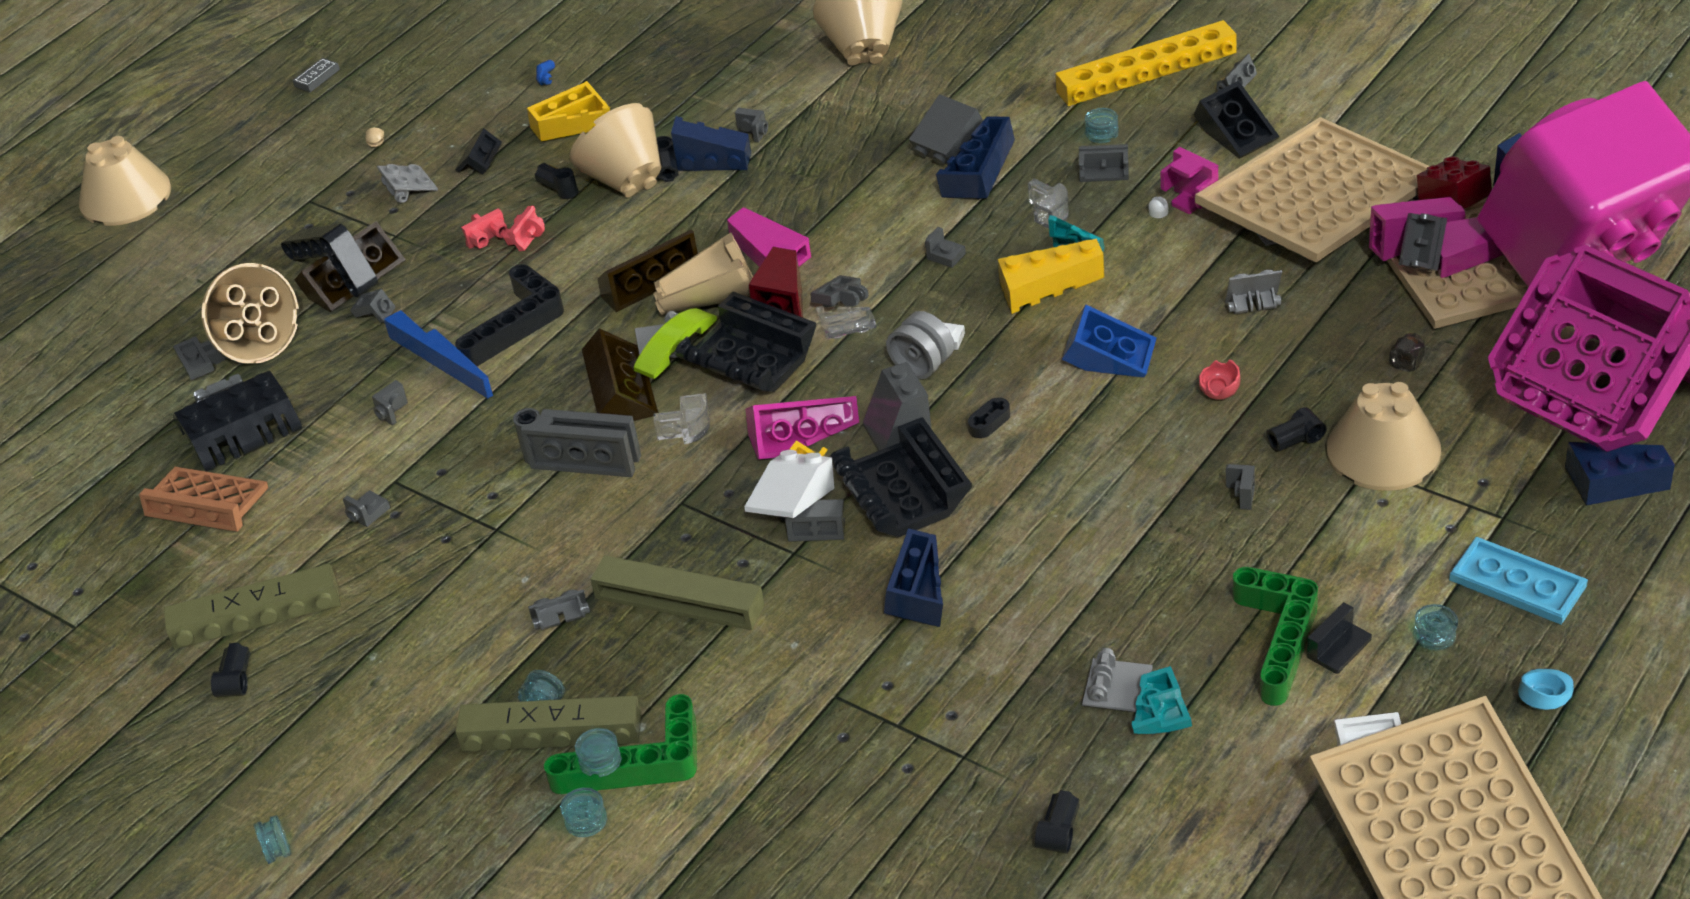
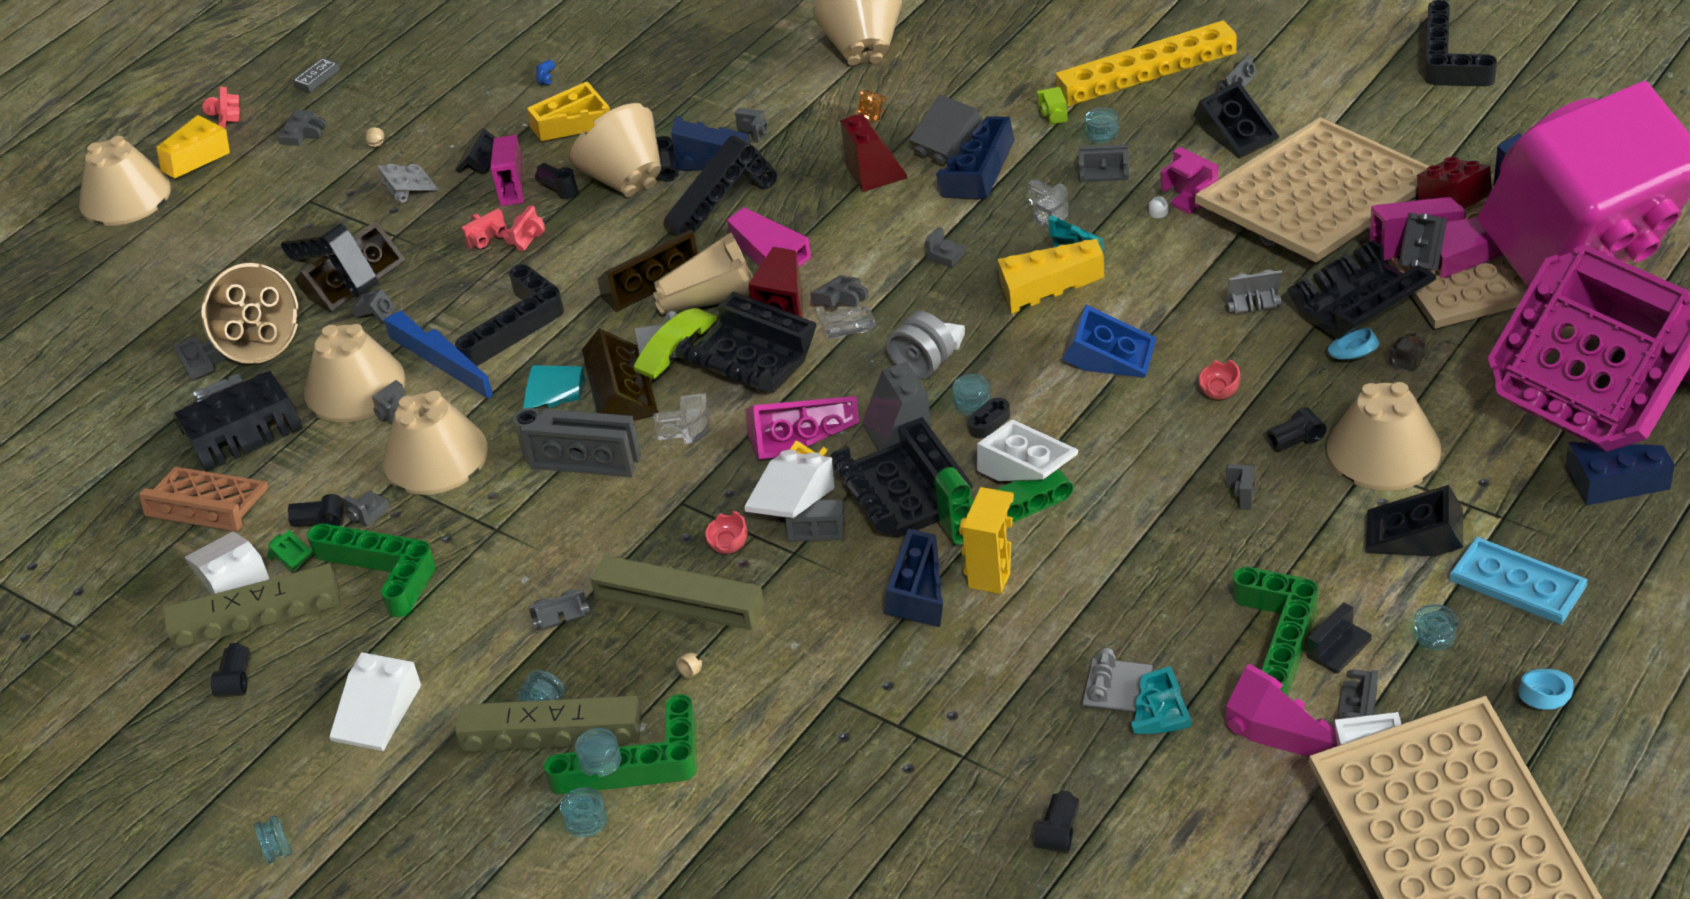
none -> yellow wedge [156,115,230,178]
none -> white slope [184,531,269,595]
none -> coral hips [202,87,239,128]
none -> green bracket [267,530,312,573]
none -> dark grey hinge [277,110,327,146]
none -> black piece [288,494,345,526]
none -> tan cone [304,324,406,422]
none -> green beam [307,524,436,617]
none -> white slope [330,652,421,751]
none -> tan cone [382,391,488,495]
none -> dark pink slope [491,135,524,206]
none -> teal slope [523,365,586,409]
none -> black beam [663,135,777,236]
none -> tan hinge [676,652,702,679]
none -> coral hair [705,511,748,554]
none -> dark red slope [840,113,907,192]
none -> clear orange tile [858,90,886,122]
none -> green beam [935,467,1074,545]
none -> clear light blue wheel [952,374,991,415]
none -> yellow wedge [959,487,1014,594]
none -> white slope [977,419,1078,481]
none -> lime brick [1037,87,1068,125]
none -> dark pink wedge [1226,664,1337,757]
none -> black slope [1288,240,1436,339]
none -> medium azure hat [1328,328,1380,360]
none -> dark grey hinge [1338,670,1378,719]
none -> black slope [1366,484,1463,556]
none -> black beam [1424,0,1497,87]

